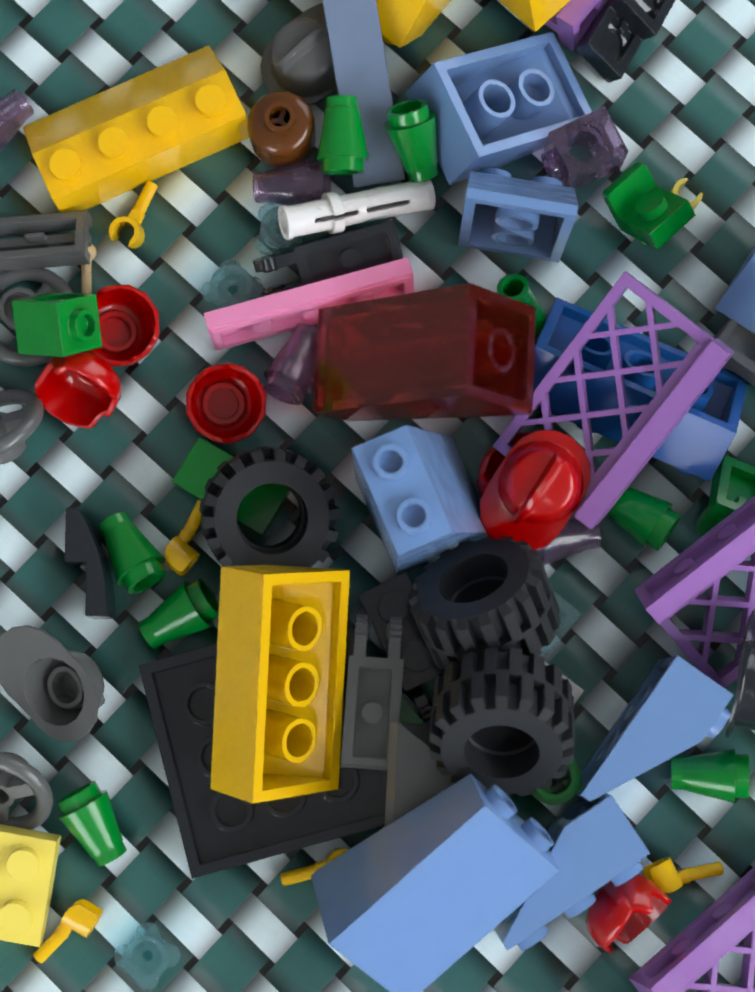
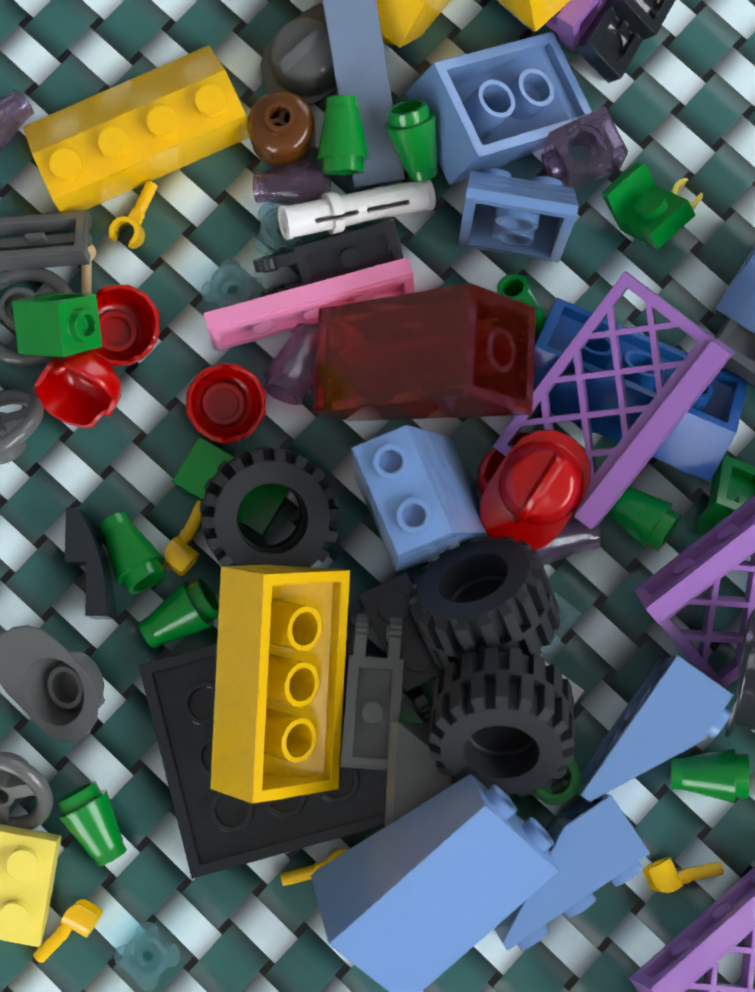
red hair [585,874,672,953] -> none

